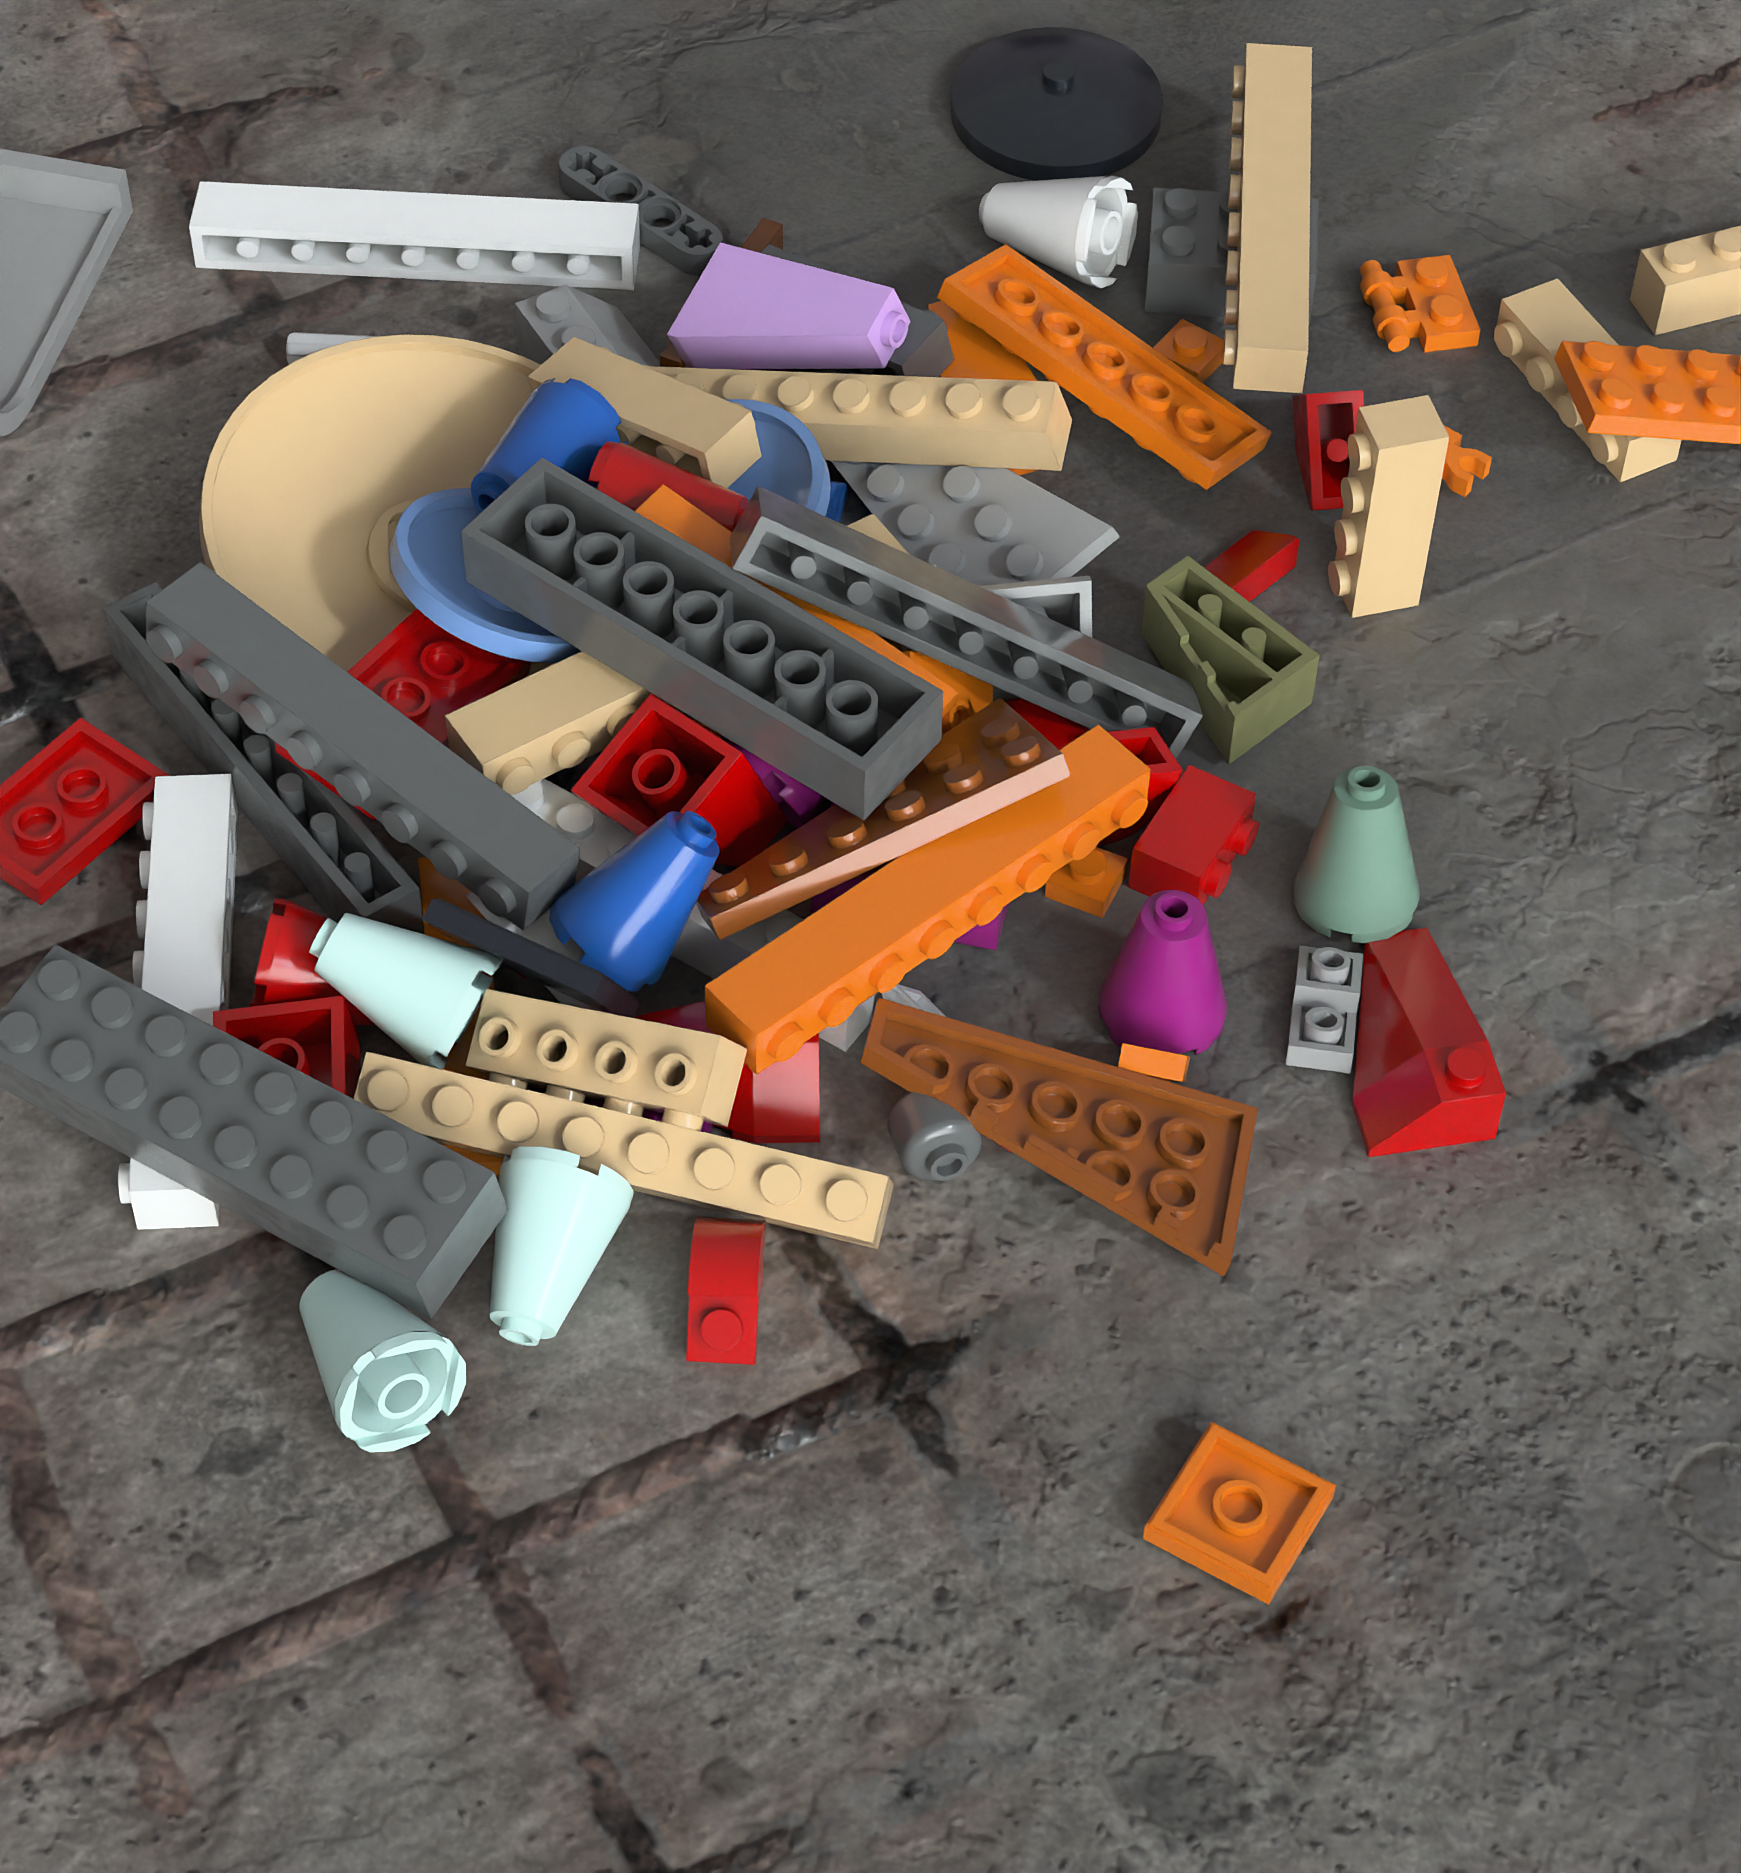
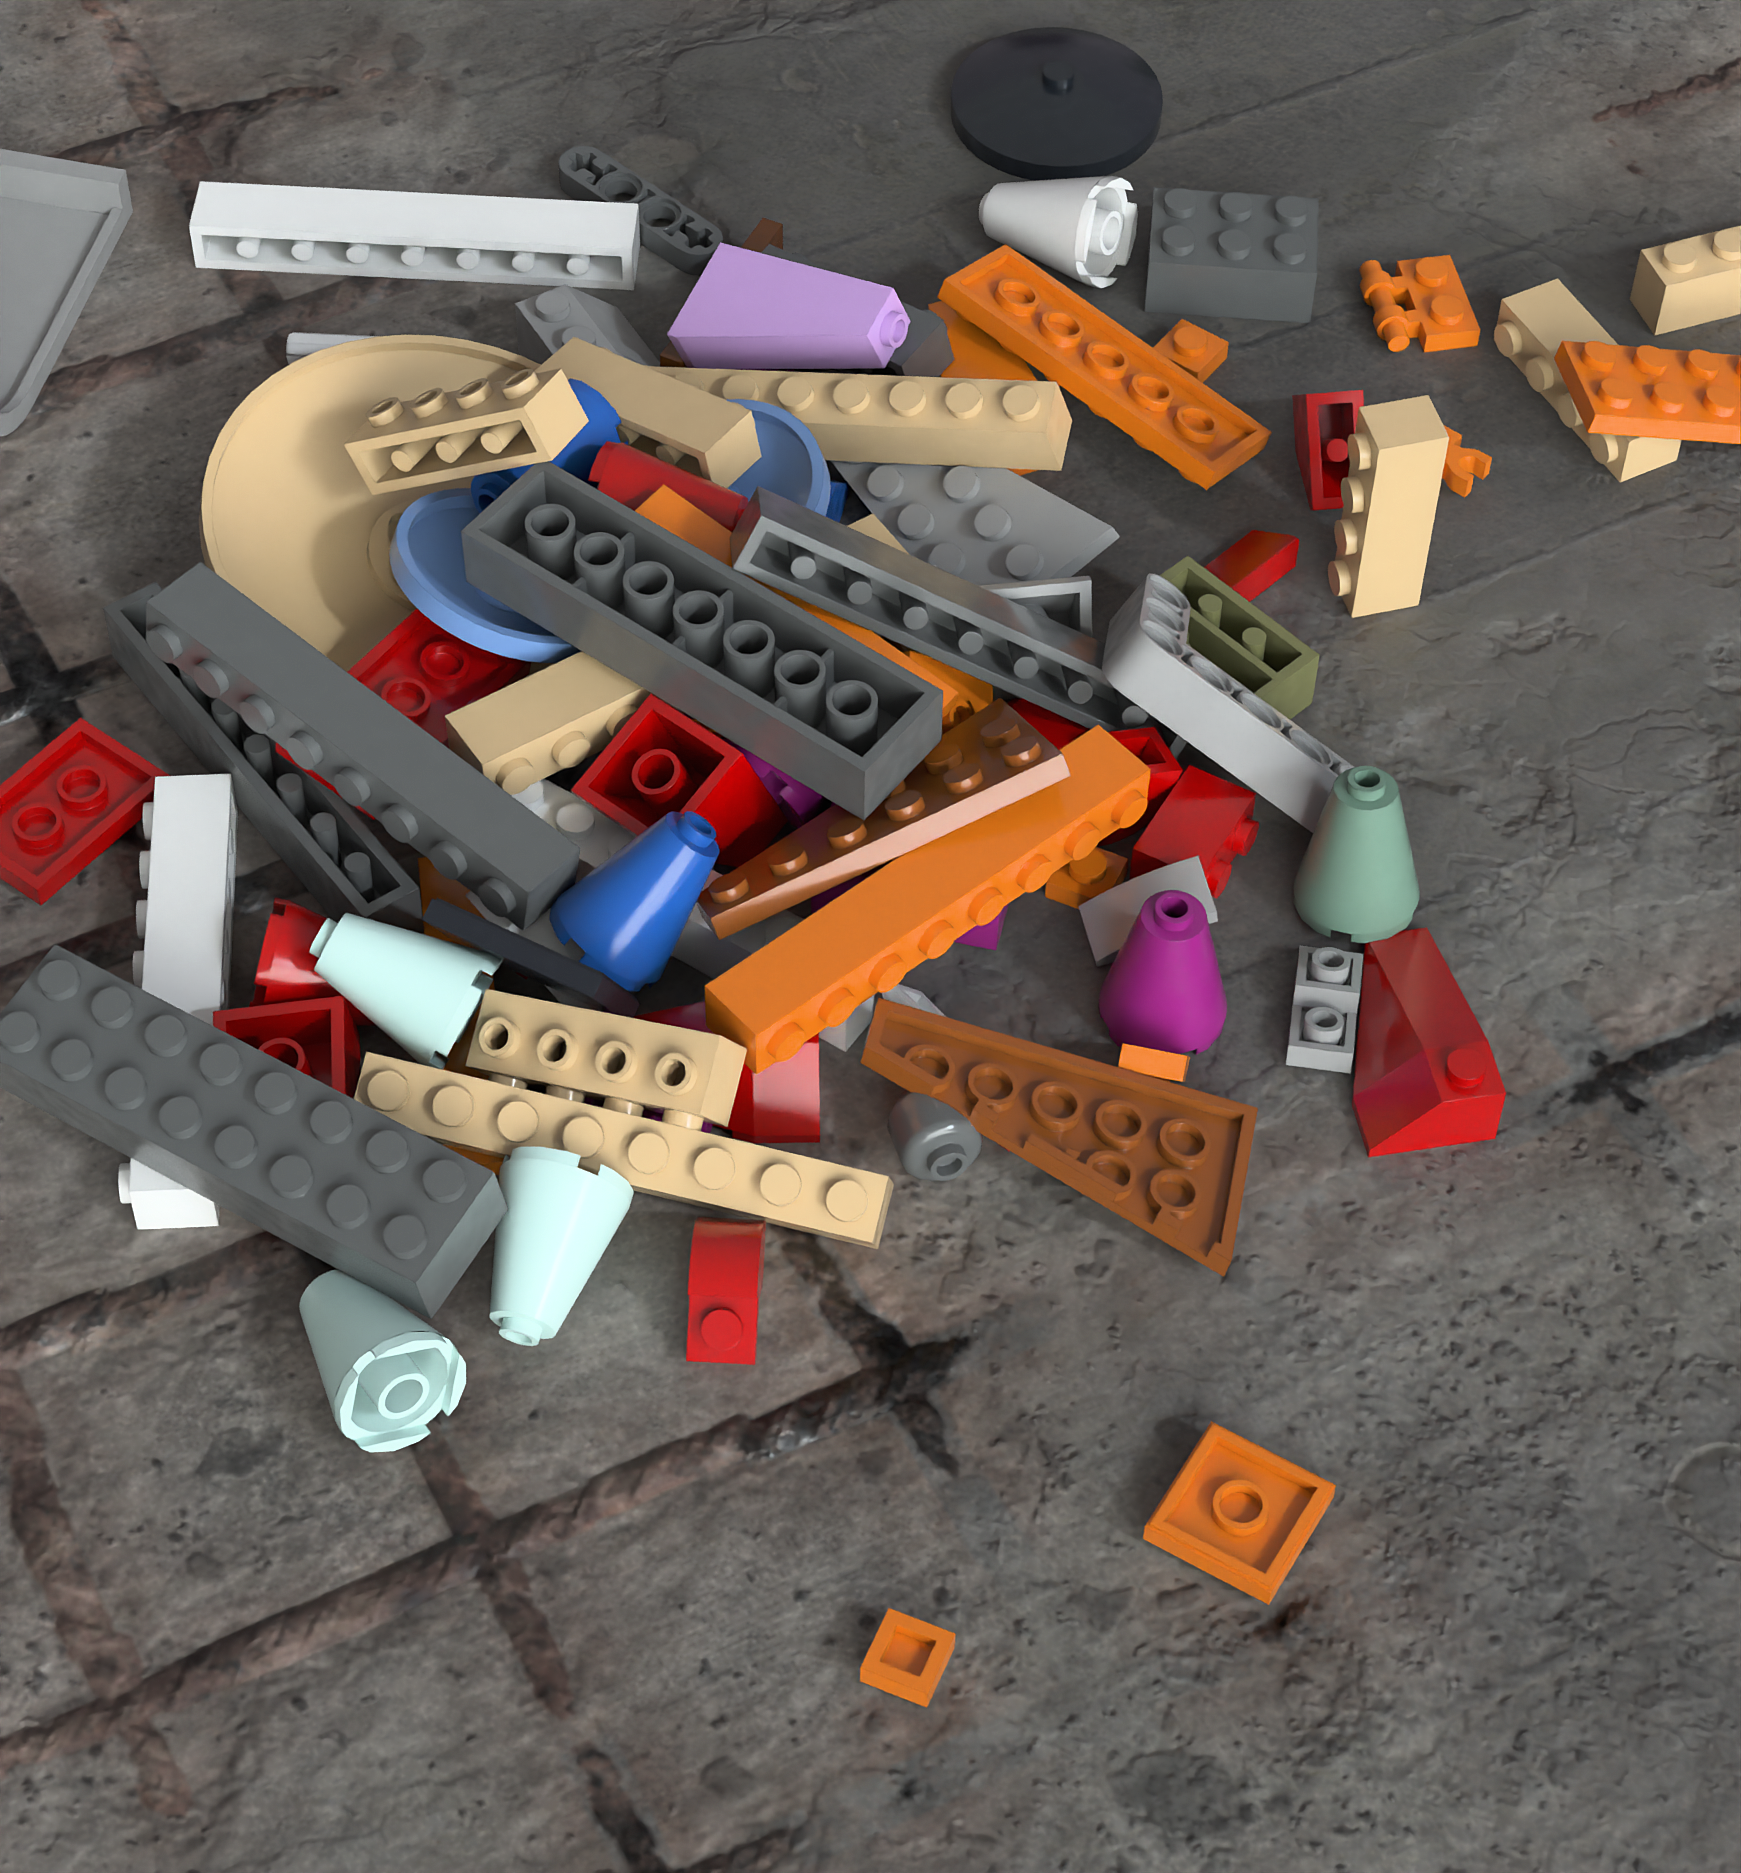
tan brick [1223,43,1312,393] -> none
none -> tan brick [344,368,589,495]
none -> orange plate [860,1608,956,1708]
none -> light grey slope [1078,856,1218,967]
none -> light grey beam [1102,573,1354,833]

